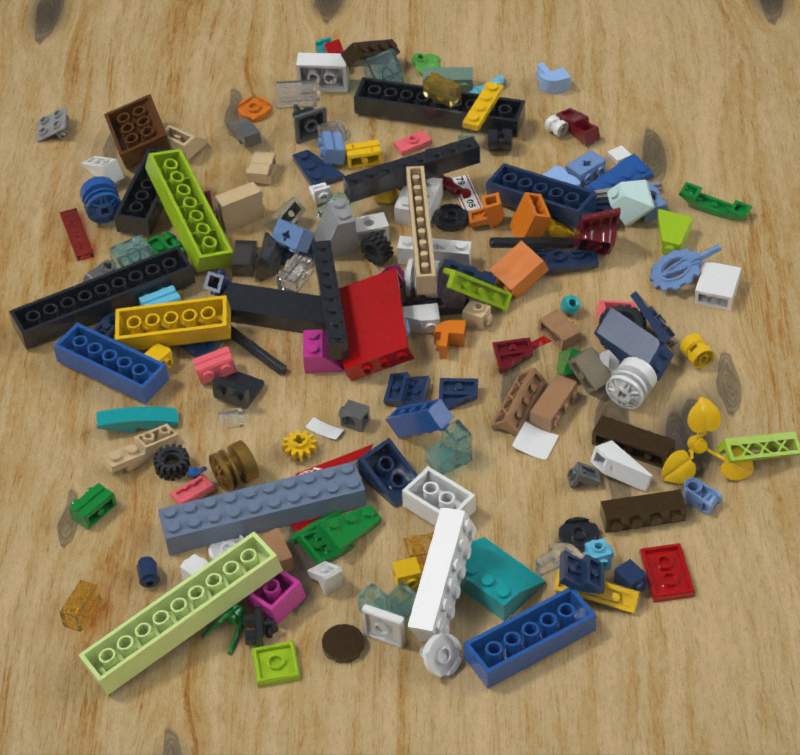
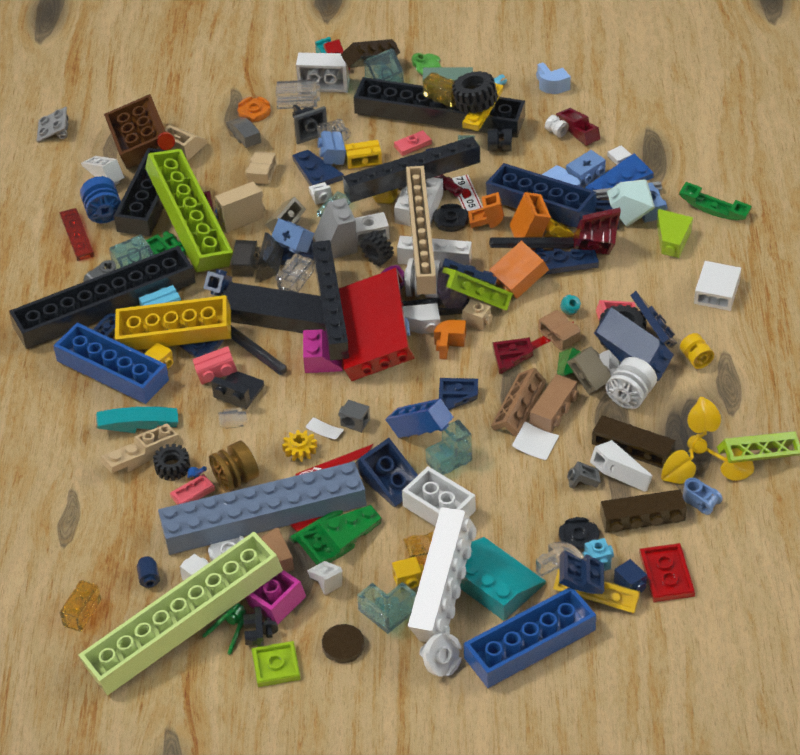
green brick [69,483,117,530] -> none
white tile [362,604,406,648] -> none
dark blue slope [383,372,431,408] -> none
medium blue bar [649,244,722,292] -> none
none -> red tile [157,132,175,150]
none -> black tyre [452,71,498,113]

